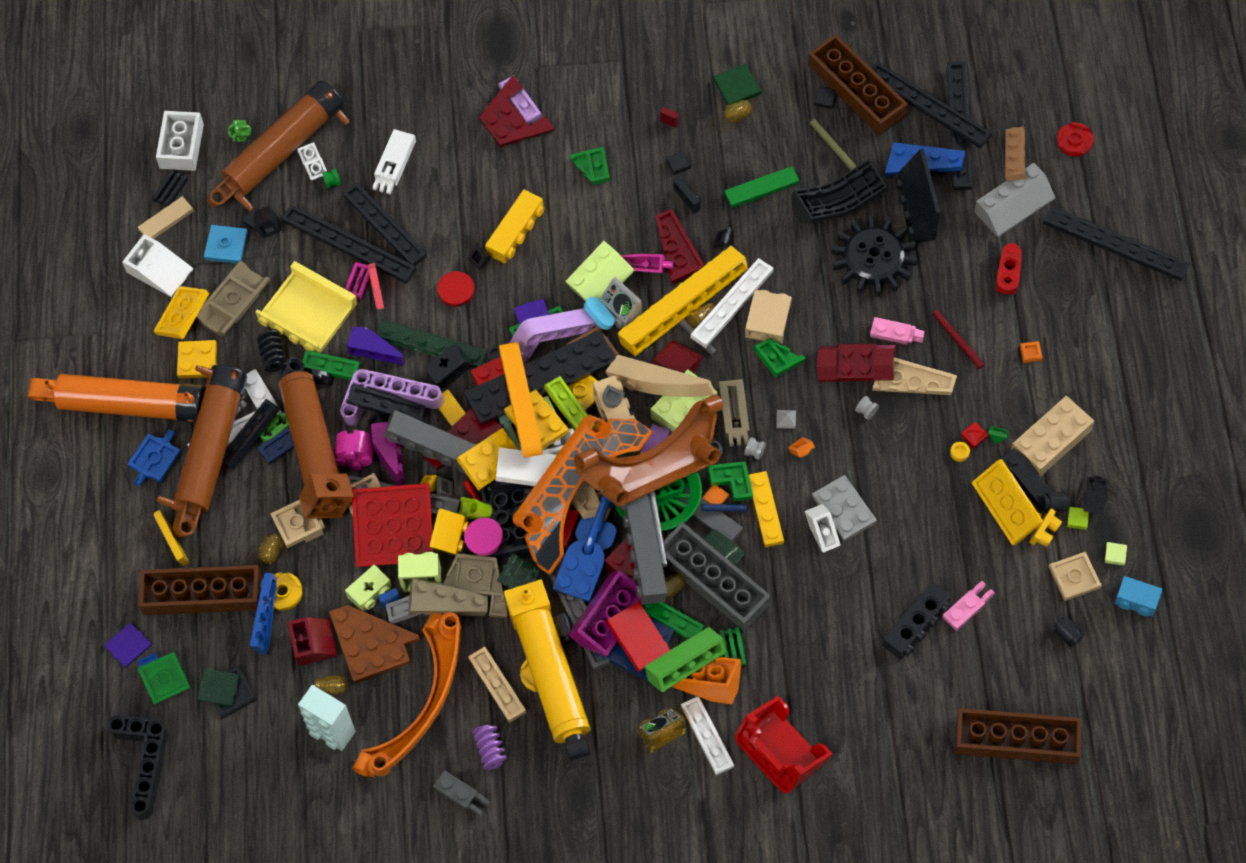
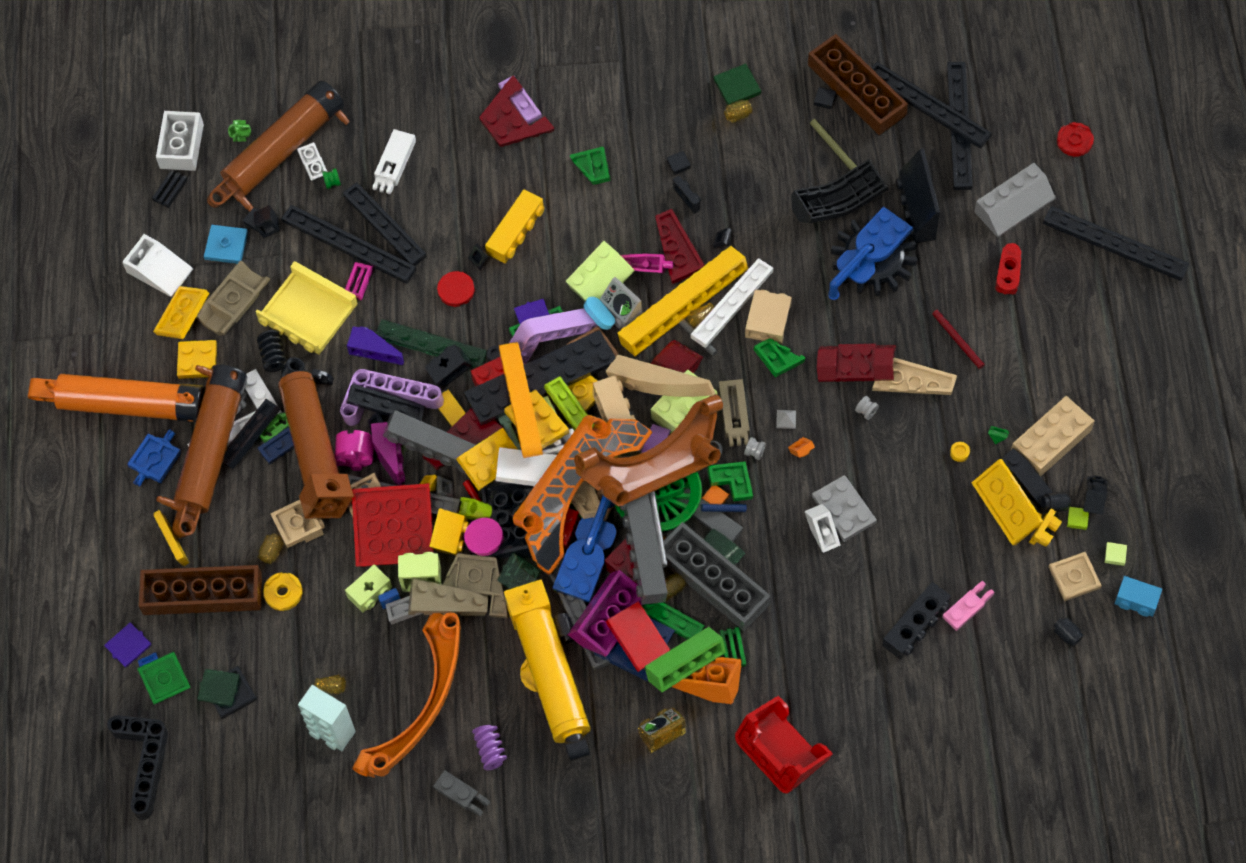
tan tile [138,196,194,239] -> none
blue wing [250,573,278,655] -> none
dark red slope [288,617,337,666] -> none
green plate [302,350,361,381] -> none
dark orange wing [329,605,420,684] -> none
coral tile [368,263,384,309] -> none
tan plate [468,647,526,723] -> none
dark grey tile [602,385,625,408] -> none
dark red tile [660,107,679,128] -> none
white tile [681,697,734,776] -> none
green tile [724,166,799,208] -> none
yellow plate [749,471,784,547] -> none
bright pink hinge [870,317,924,345] -> none
blue wing [885,142,965,177] -> none
reddish brown brick [955,708,1081,765] -> none
red tile [961,422,989,449] -> none
medium nougat plate [1005,127,1025,181] -> none
orange tile [1020,341,1043,363] -> none
none -> blue plate [828,206,913,300]

